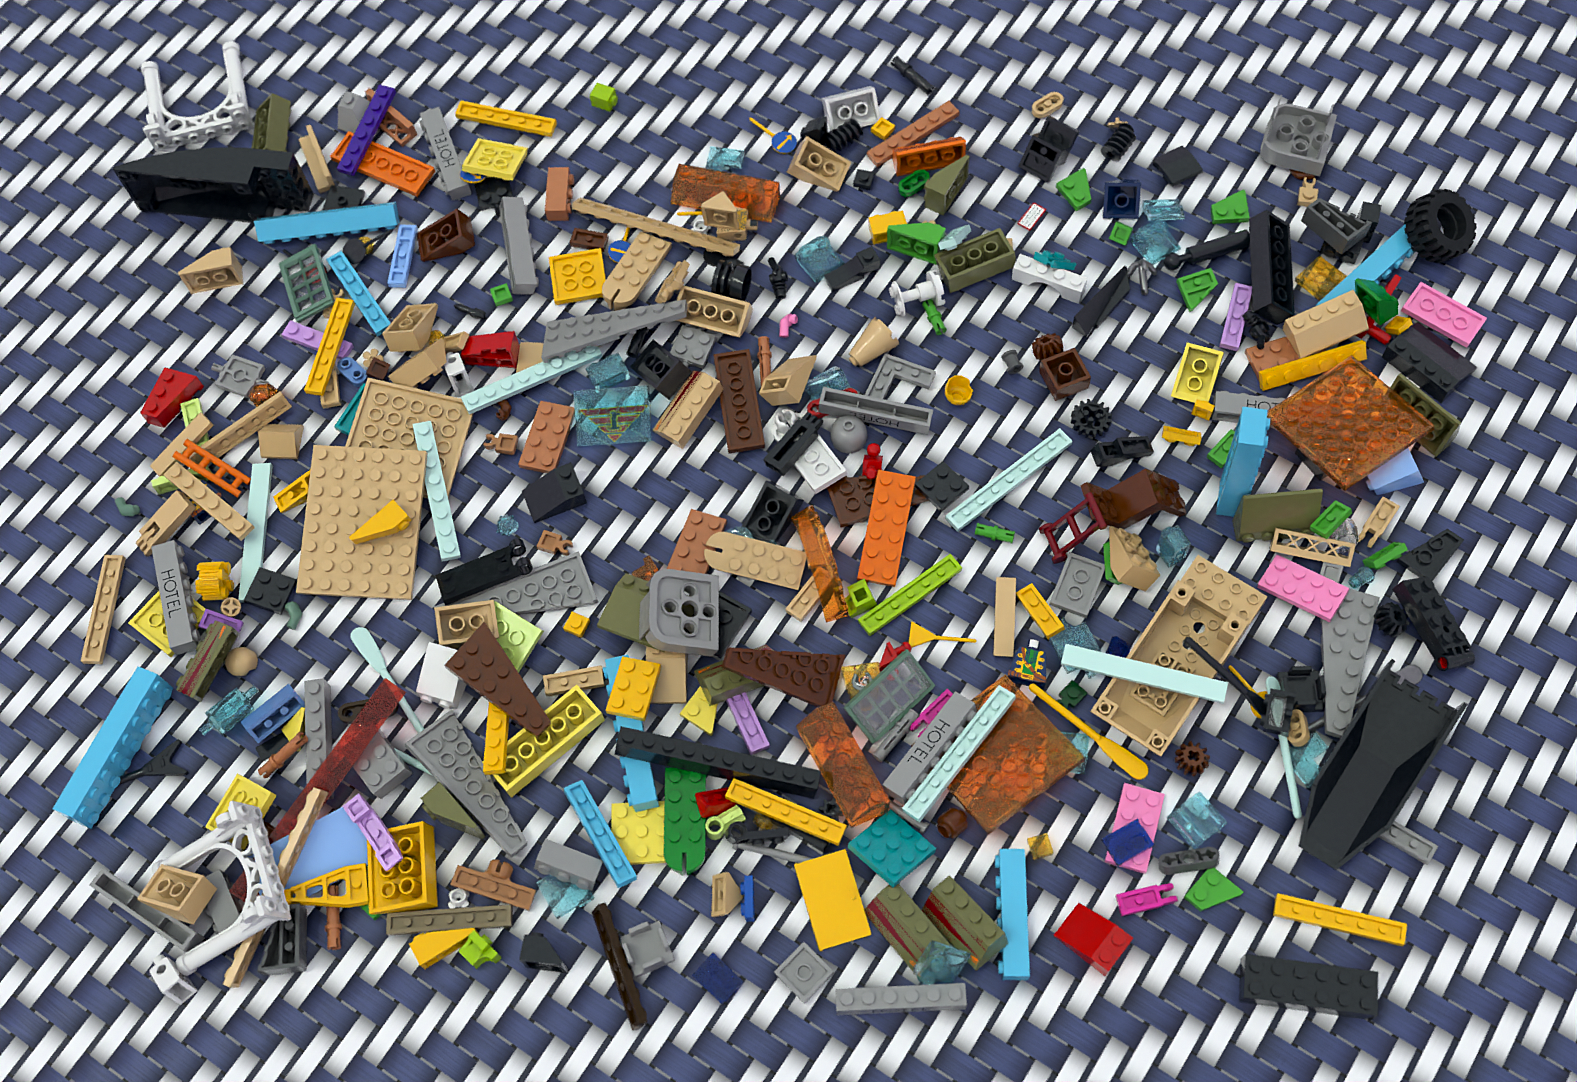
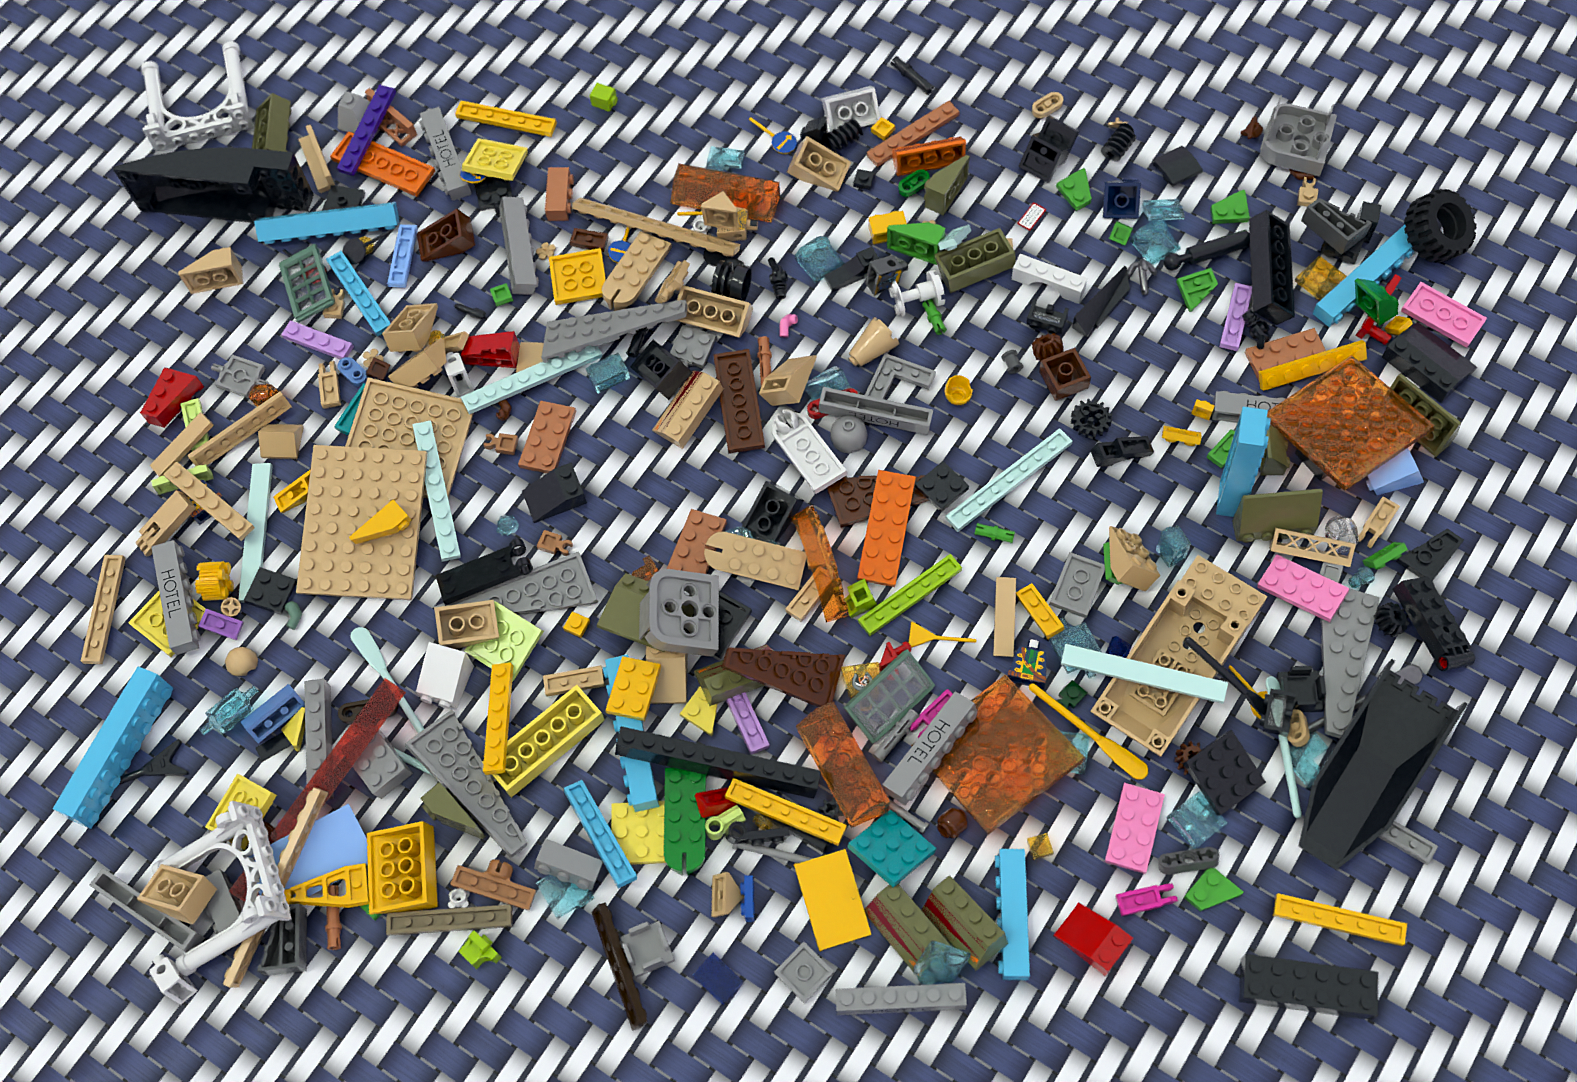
sand green arm [115,497,140,517] -> none
orange bar [172,439,251,498] -> none
olive slope [176,620,240,702] -> none
nougat pin [258,732,308,778] -> none
yellow plate [304,298,355,396] -> none
lavender slope [342,793,403,871] -> none
yellow slope [409,928,480,969] -> none
reddish brown wing [445,622,551,739] -> none
black slope [519,932,569,974] -> none
clear light blue slope [573,385,652,446] -> none
black hinge [763,412,823,476] -> none
red piece [862,443,883,479] -> none
light aqua plate [902,685,1016,823] -> none
teal plate [1033,250,1077,270] -> none
dark red piece [1039,492,1107,564] -> none
reddish brown bracket [1081,469,1187,529] -> none
clear blue plate [1101,819,1154,866] -> none
light yellow slope [1171,343,1224,403] -> none
tan slope [1283,290,1369,359] -> none
bright green plate [1310,500,1352,539] -> none
none -> tan plant [536,242,556,260]
none -> dark grey torso [865,255,908,296]
none -> black window [1026,299,1069,335]
none -> black plate [1183,730,1266,816]
none -> reddish brown piece [1241,116,1263,139]
none -> olive slope [1260,425,1290,475]

